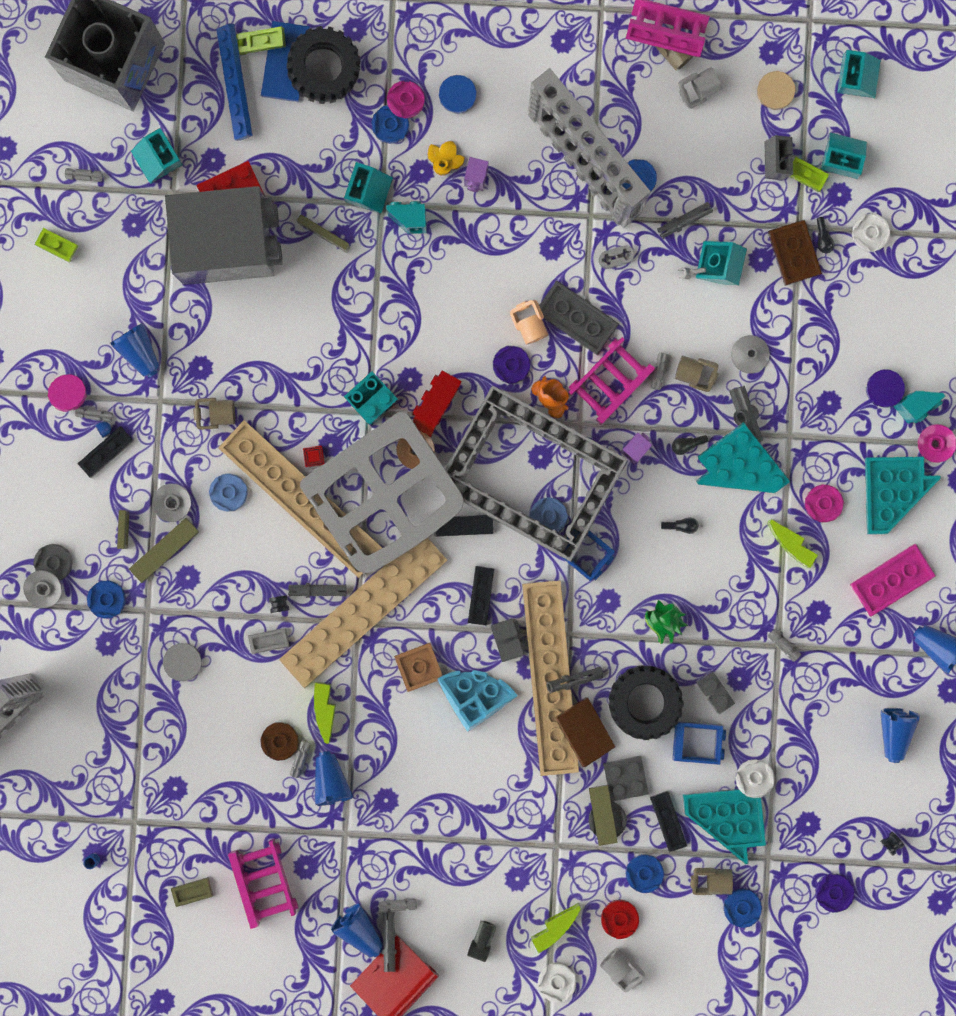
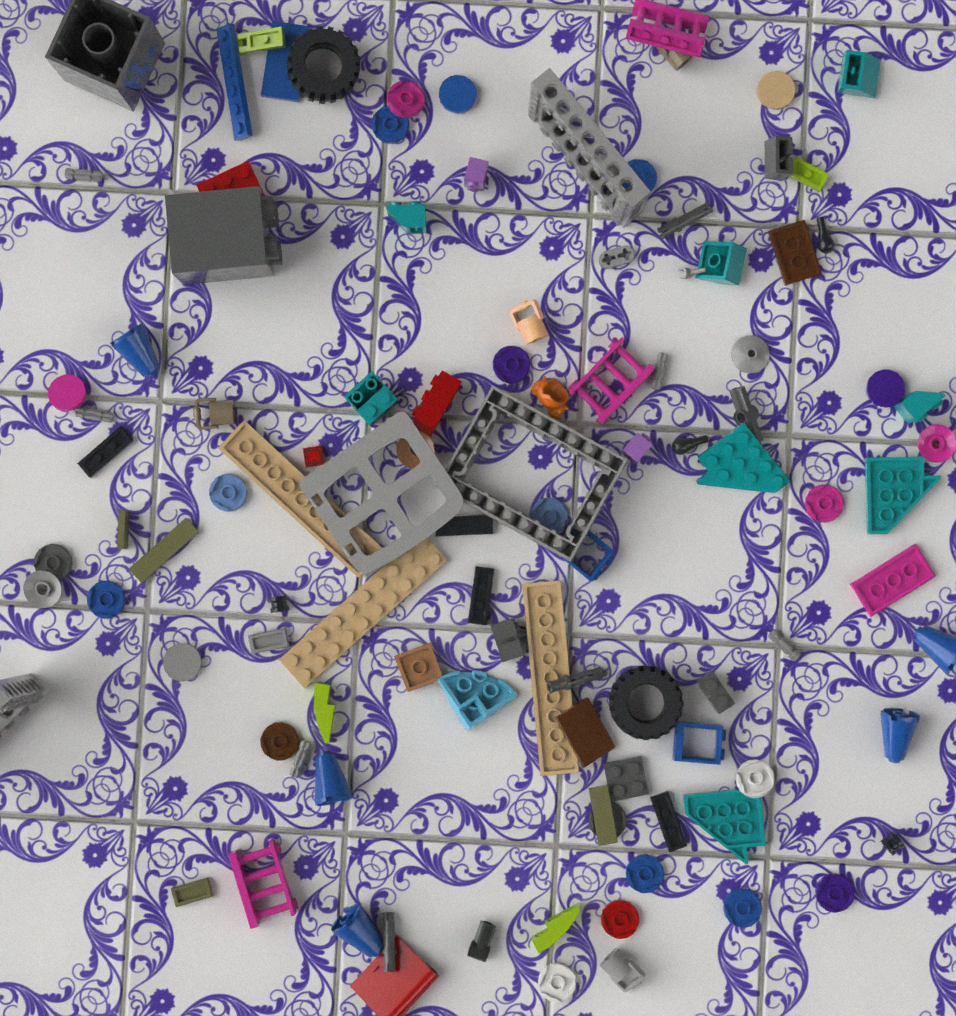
lime plate [34,228,78,263] -> none
blue piece [83,854,100,869] -> none
blue hinge [95,421,111,438] -> none
teal slope [131,128,183,184] -> none
light grey dish [152,484,191,522] -> none
dark grey pin [288,583,347,598] -> none
olive tile [296,215,350,253] -> none
teal slope [344,162,393,214] -> none
light grey axle [379,899,417,913] -> none
yellow plate [427,141,465,176] -> none
dark grey tile [535,280,619,355] -> none
green hair [645,600,688,644] -> none
black piece [661,517,699,534] -> none
dark tan piece [674,355,719,392] -> none
light grey piece [678,67,723,109] -> none
dark tan piece [690,868,733,895] -> none
lime slope [767,519,818,568] -> none
teal slope [820,132,867,179] -> none
white tile [852,214,890,252] -> none

